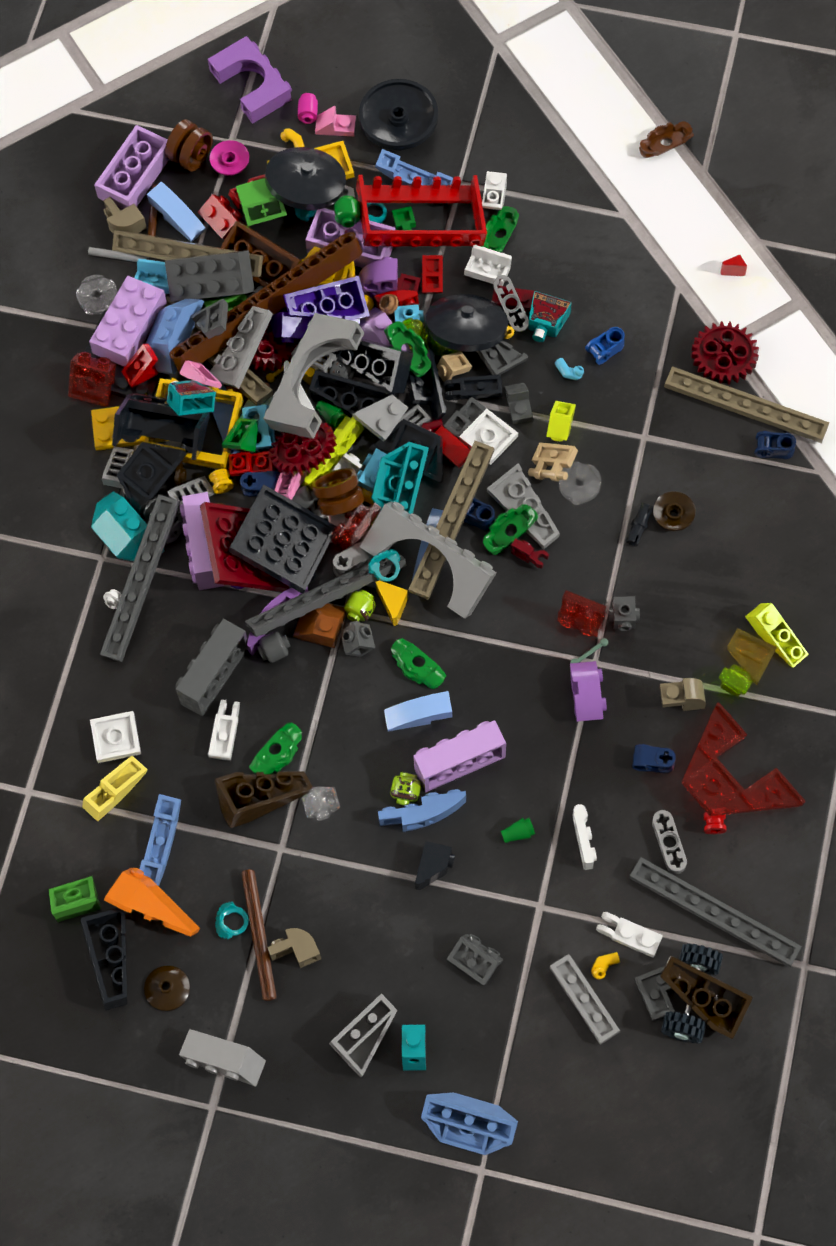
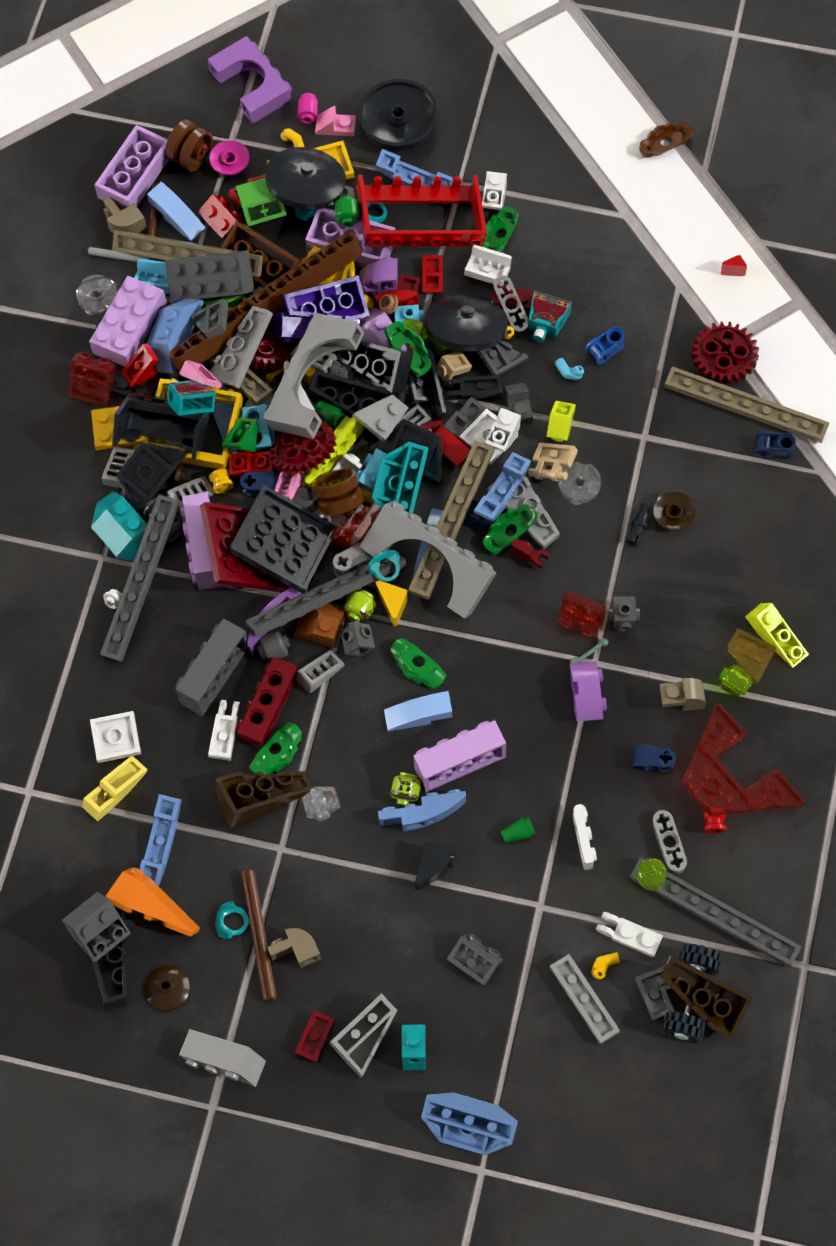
bright green slope [49,876,101,922] -> none
green plate [392,206,416,230] -> none
none -> dark grey slope [62,892,131,962]
none -> dark red brick [236,657,298,748]
none -> dark red plate [295,1010,335,1063]
none -> light grey slope [296,649,345,694]
none -> medium blue slope [474,452,531,522]
none -> white slope [485,408,521,452]
none -> clear neon green head [637,858,667,890]

